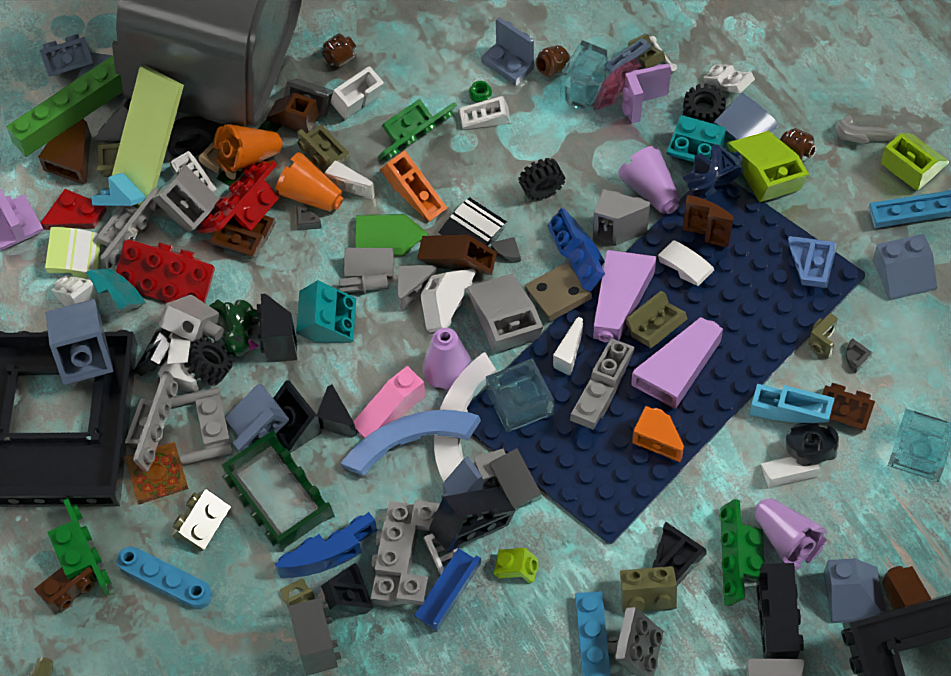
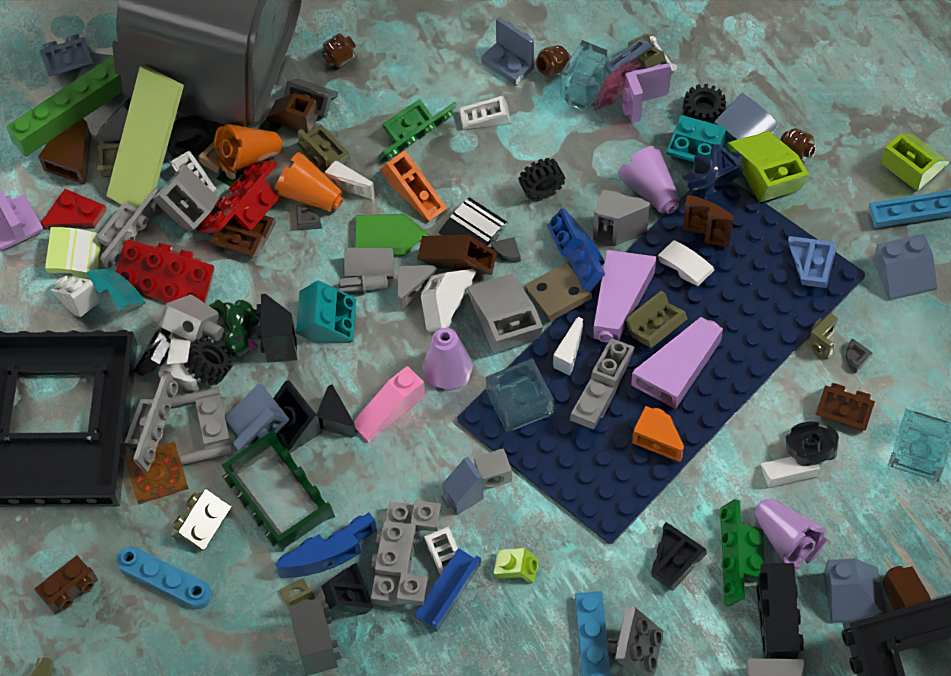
sand blue slope [45,299,113,385] -> none
green bracket [47,499,112,596] -> none
medium azure slope [91,173,145,206] -> none
white piece [330,66,384,120] -> none
medium blue tile [341,410,481,476] -> none
black wedge [429,487,516,553] -> none
white tile [434,352,499,482] -> none
green plate [469,81,492,103] -> none
dark grey panel [490,448,542,509] -> none
olive bracket [620,566,677,612] -> none
white slope [703,64,755,93] -> none
medium azure slope [749,384,834,423] -> none
light grey piece [835,115,898,144] -> none

